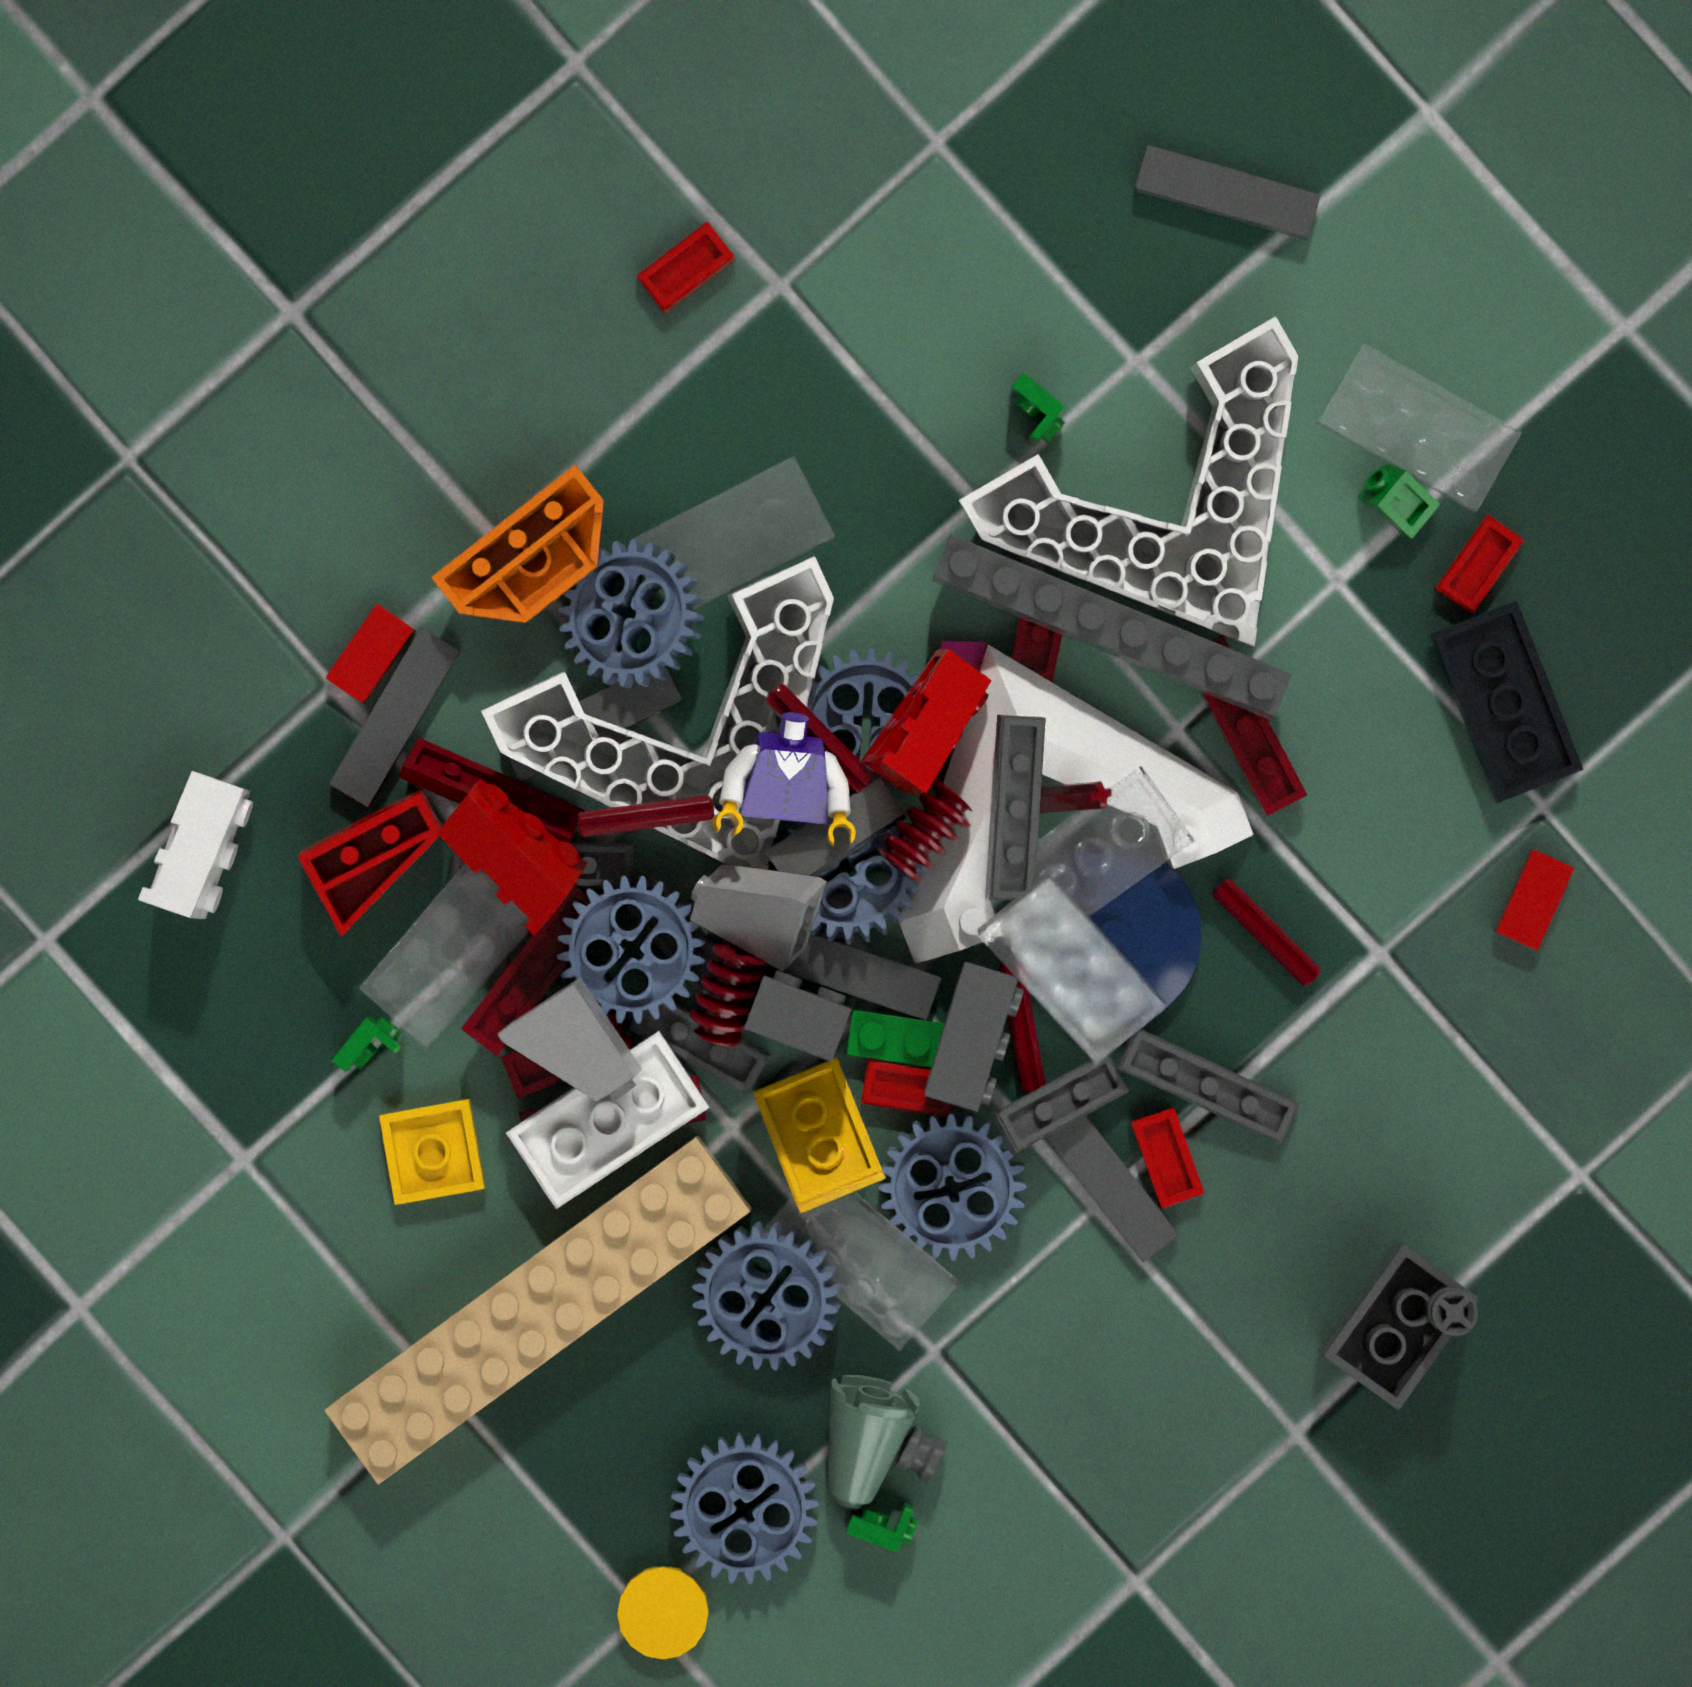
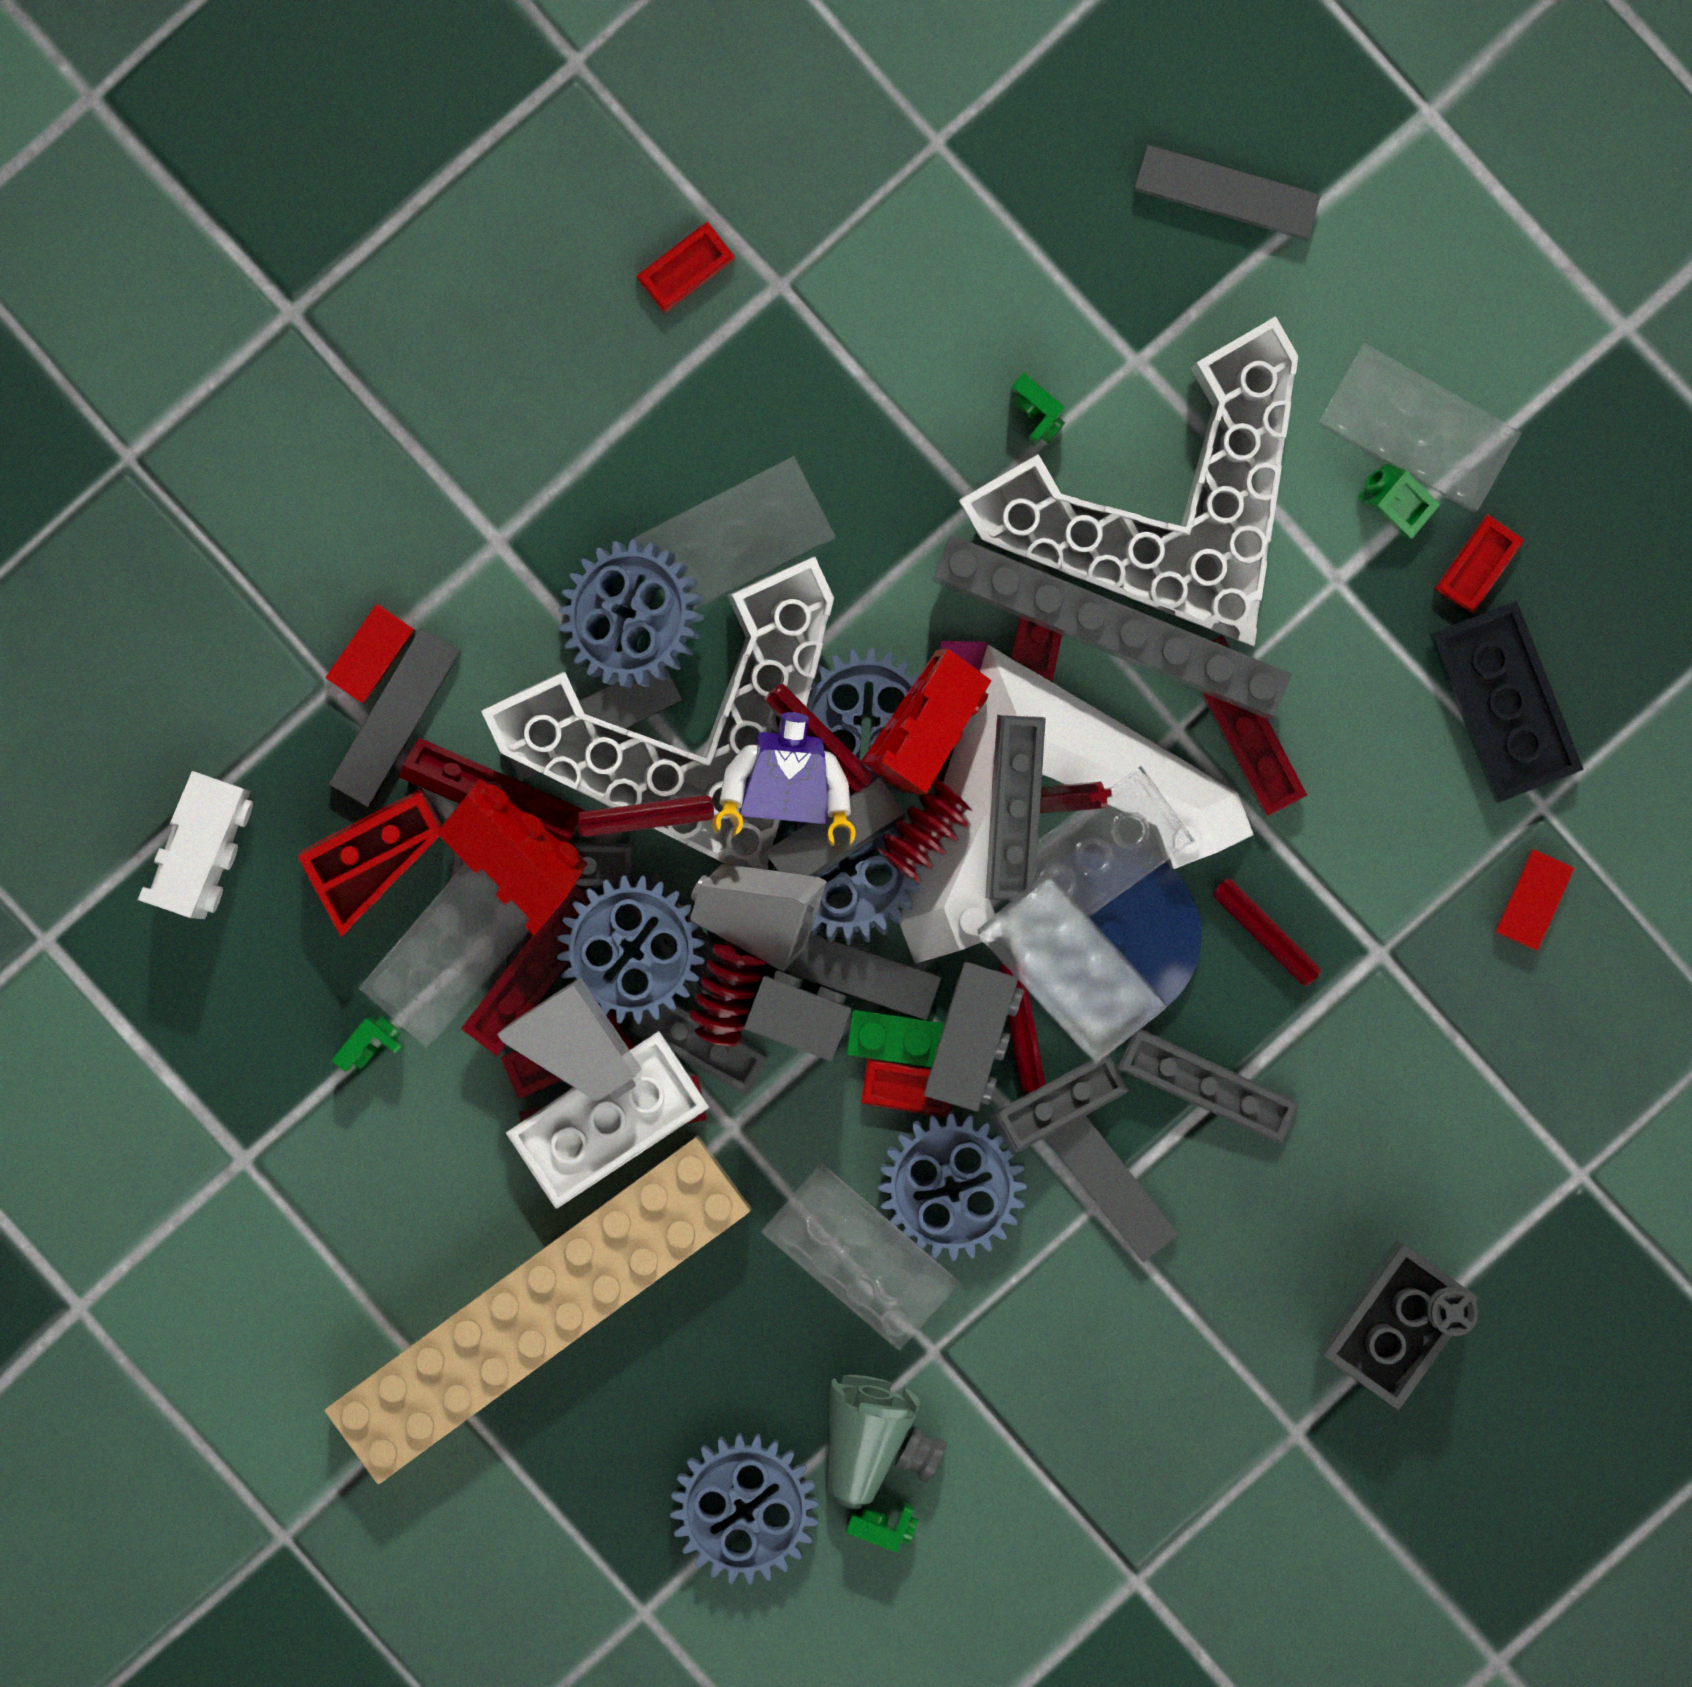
yellow tile [379,1099,486,1205] -> none
orange wedge [431,464,604,623] -> none
yellow tile [617,1566,709,1659] -> none
sand blue gear [692,1221,841,1370] -> none
yellow tile [753,1057,886,1213] -> none
red tile [1130,1107,1205,1209] -> none

